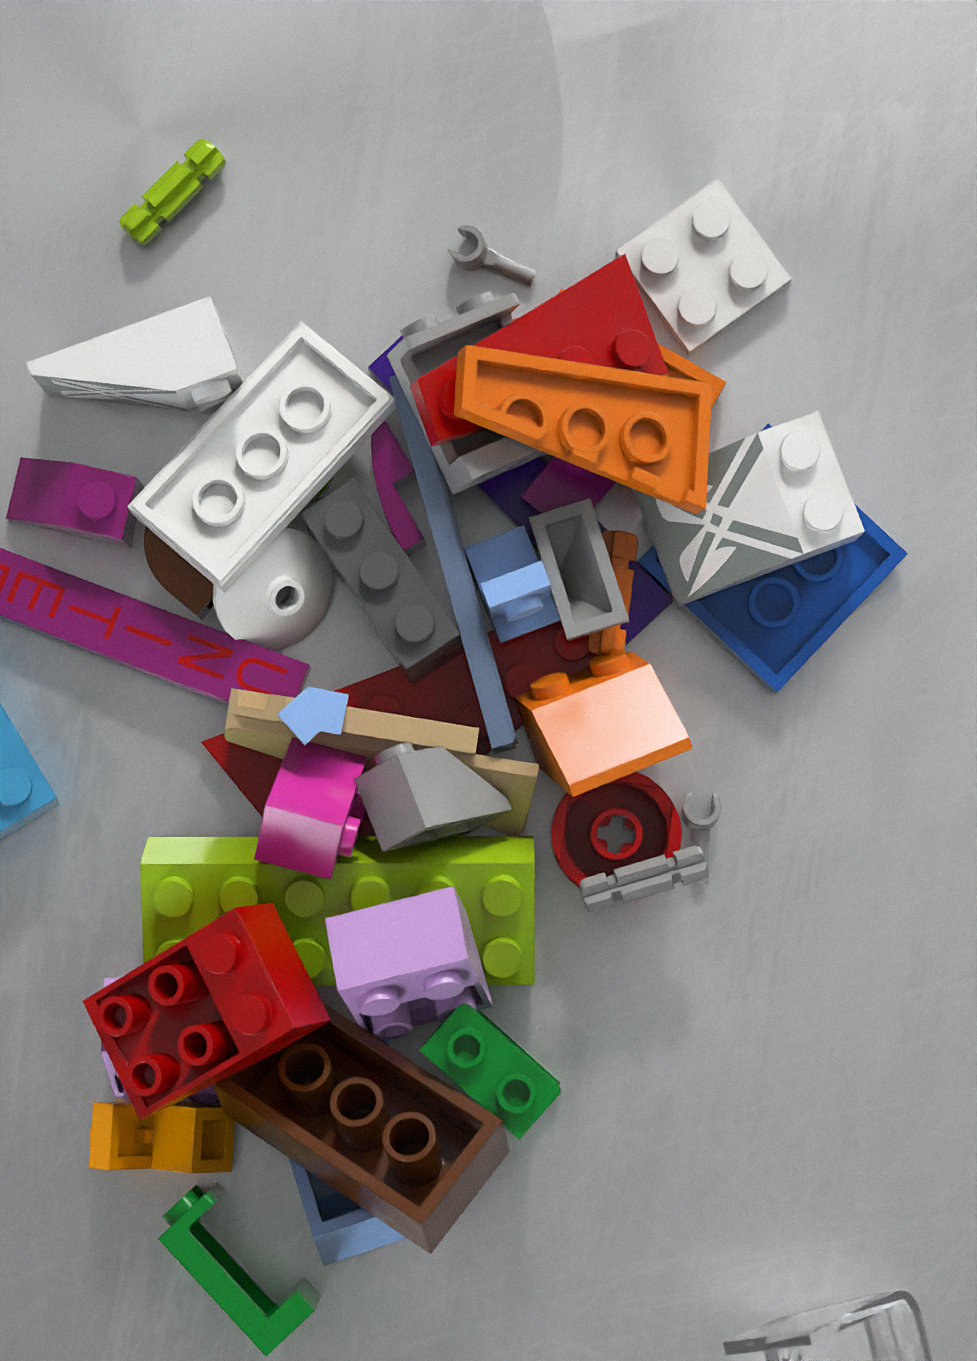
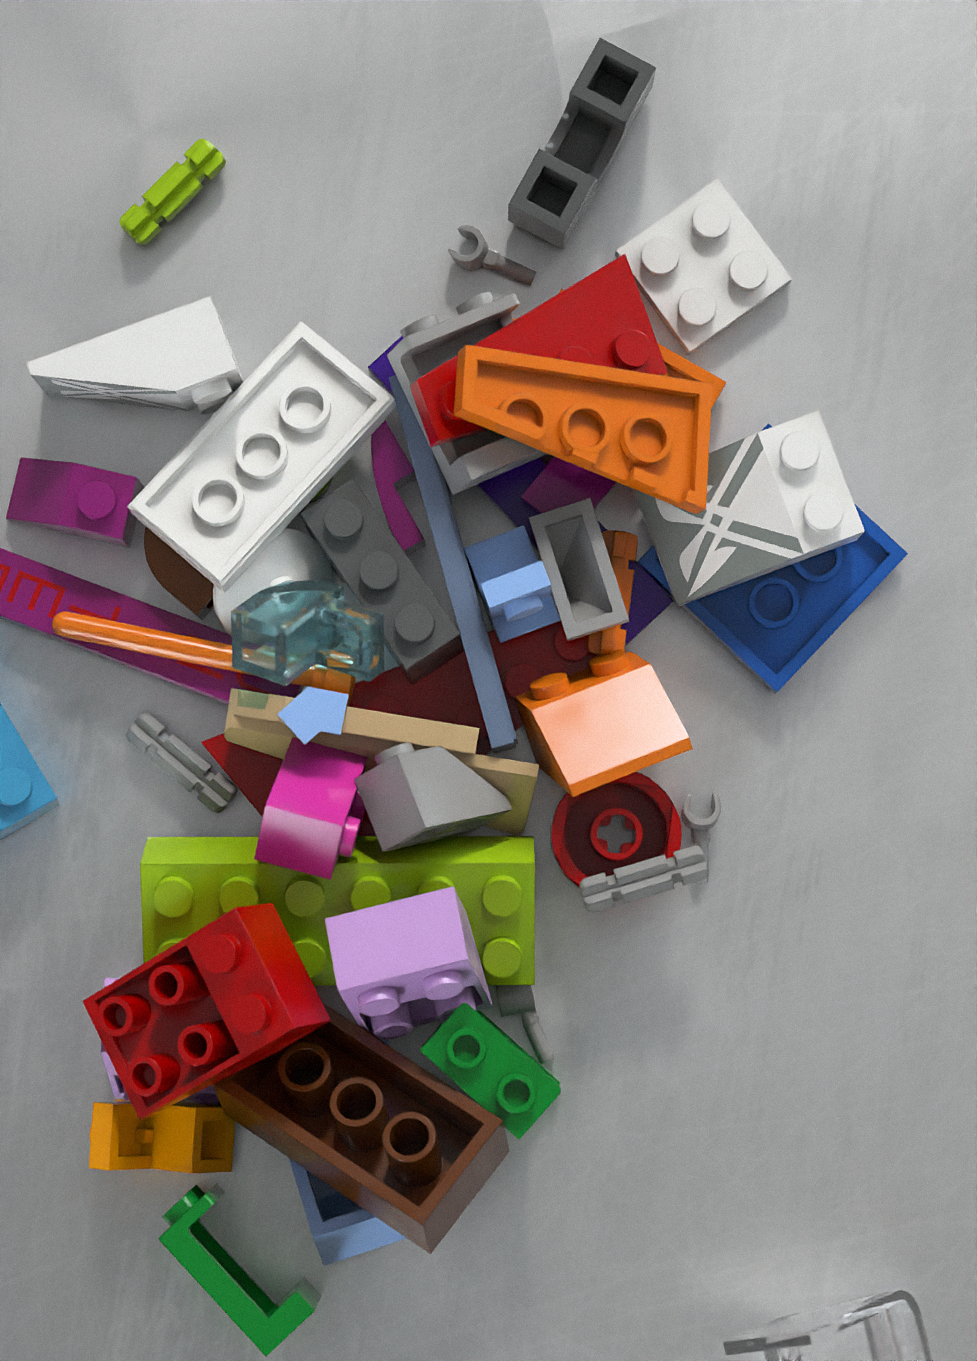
none -> orange piece [52,611,358,707]
none -> light grey axle [126,713,238,813]
none -> clear light blue brick [231,580,384,686]
none -> light grey hand [496,985,554,1064]
none -> dark grey arch [508,38,656,250]

